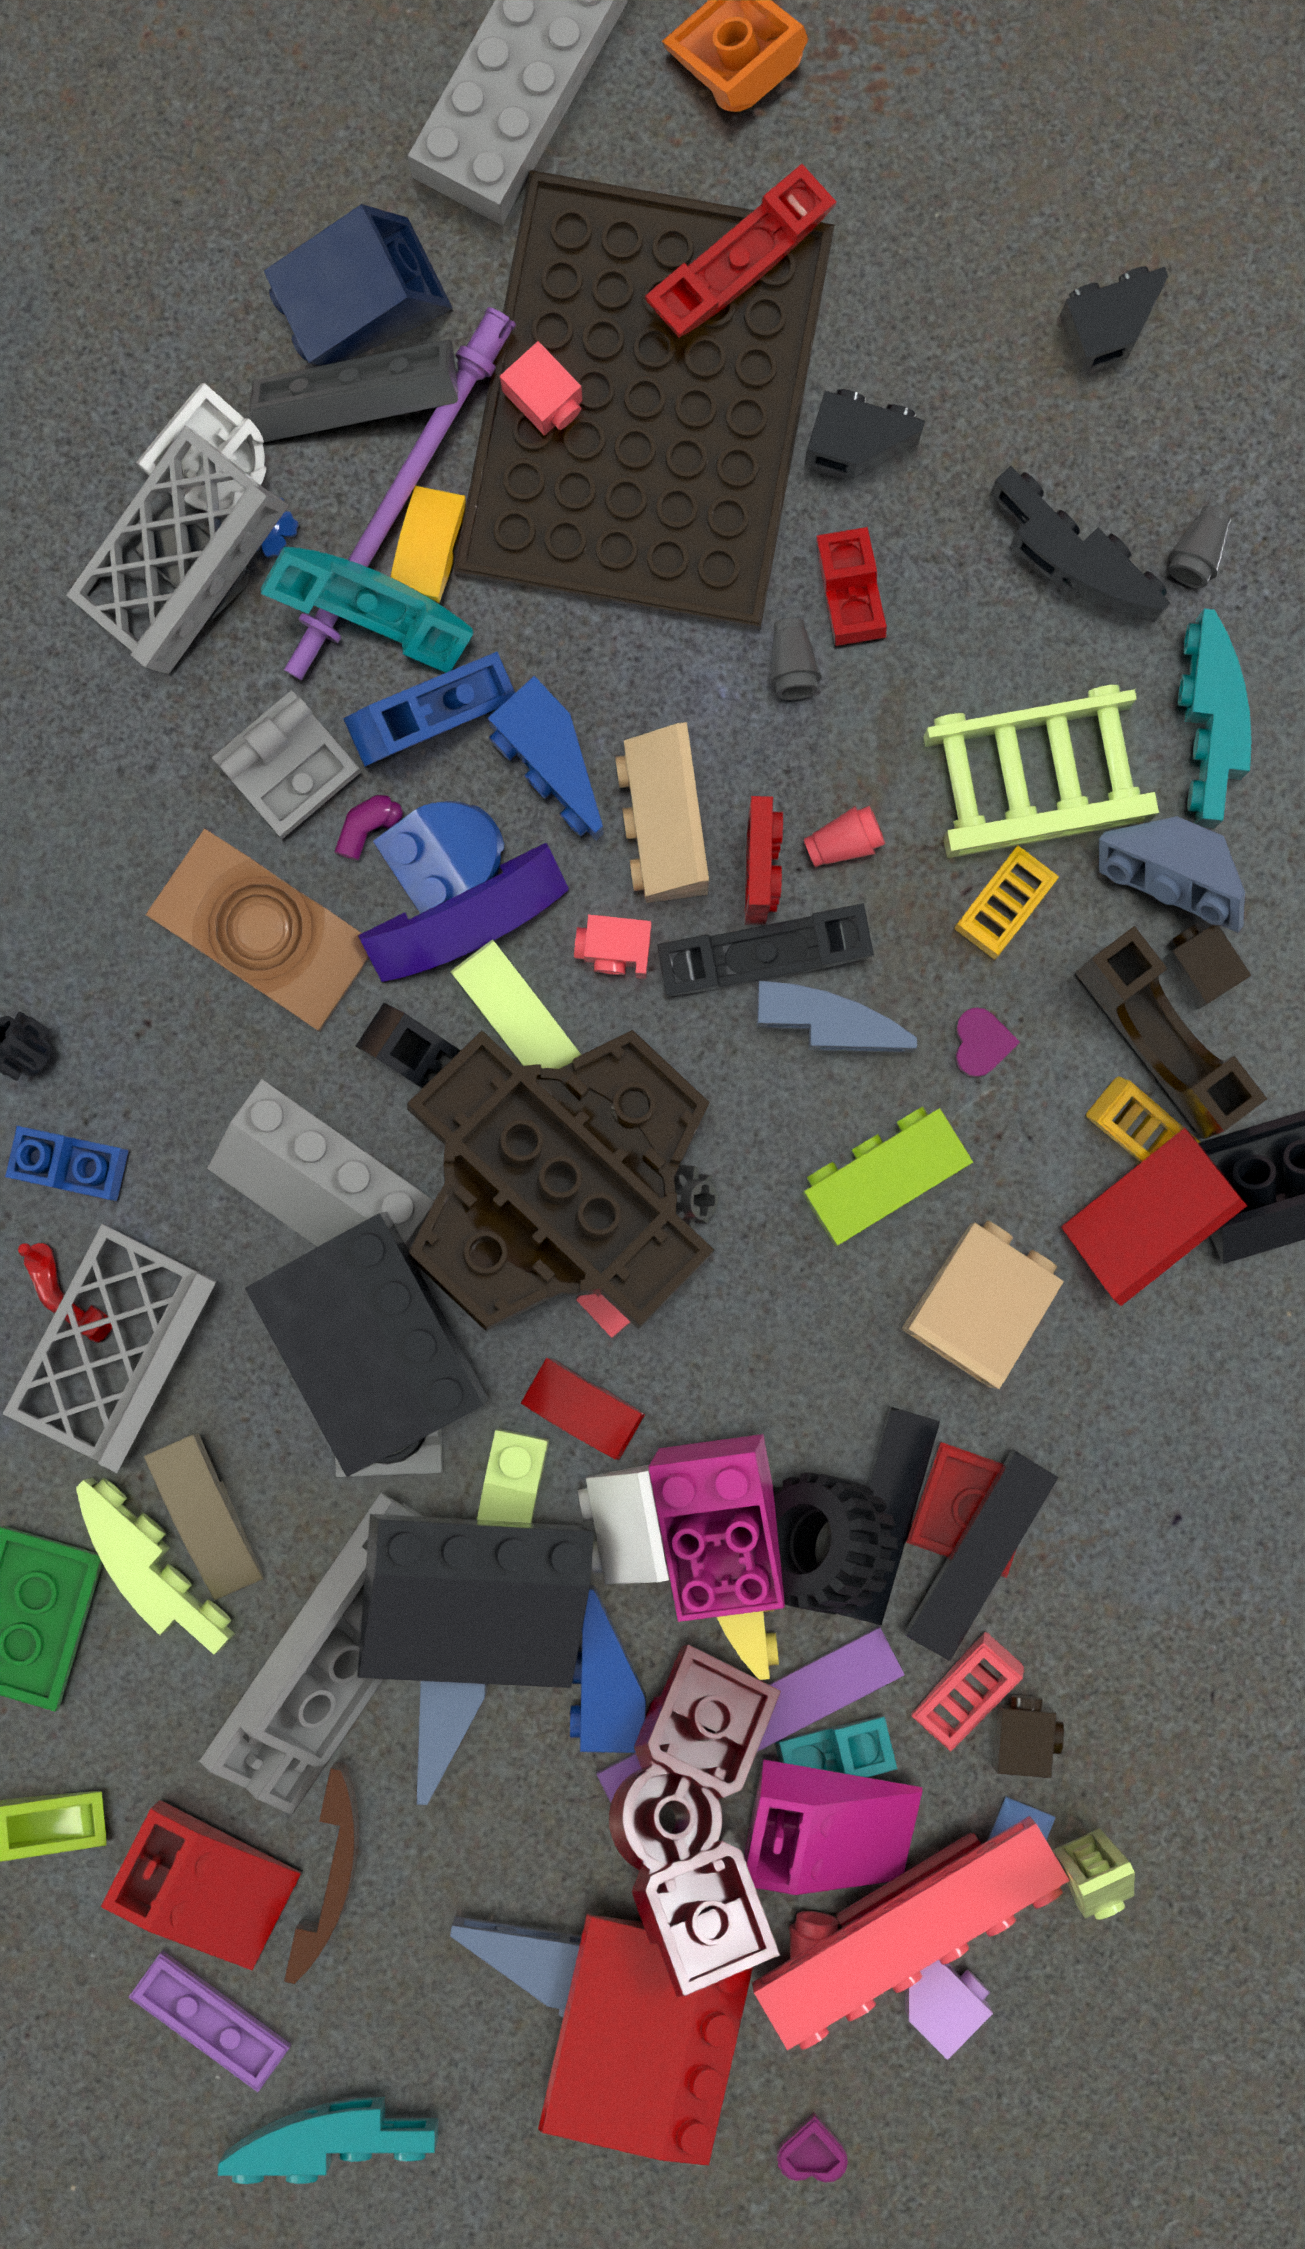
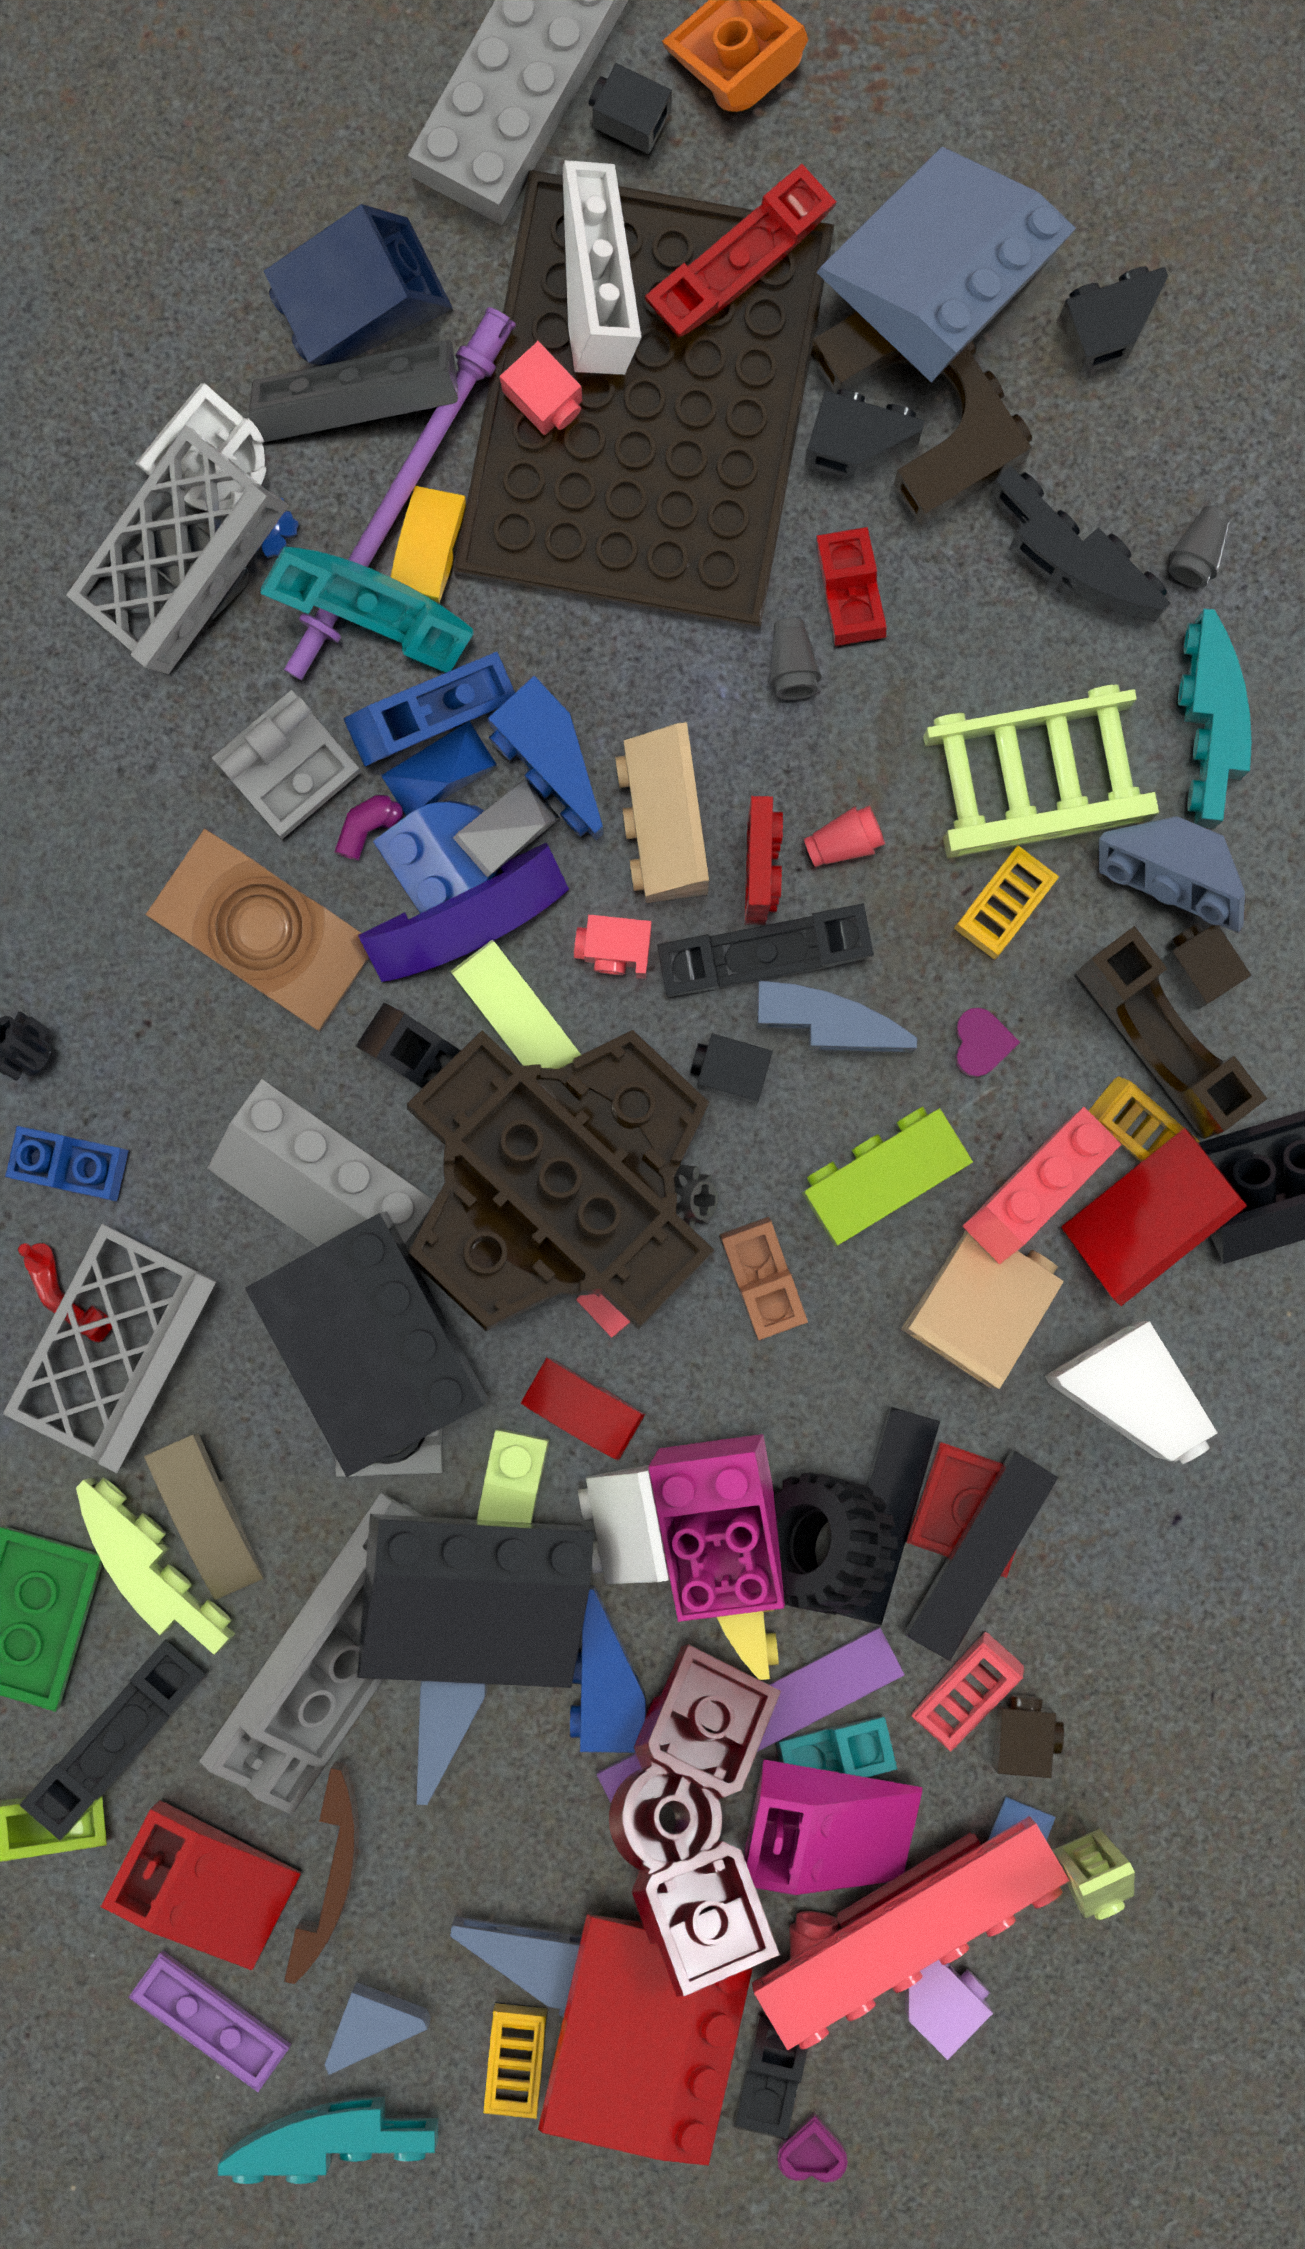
none -> black slope [20,1640,205,1841]
none -> sand blue slope [325,1982,431,2075]
none -> blue slope [381,721,497,816]
none -> light grey slope [453,778,560,878]
none -> yellow slope [483,2003,548,2119]
none -> white slope [562,160,641,375]
none -> black brick [588,63,672,154]
none -> black brick [690,1033,773,1105]
none -> nougat slope [719,1217,808,1341]
none -> black slope [733,2016,808,2140]
none -> dark brown arch [811,312,1032,526]
none -> sand blue slope [816,147,1076,383]
none -> coral brick [962,1107,1122,1264]
none -> white slope [1045,1321,1217,1464]

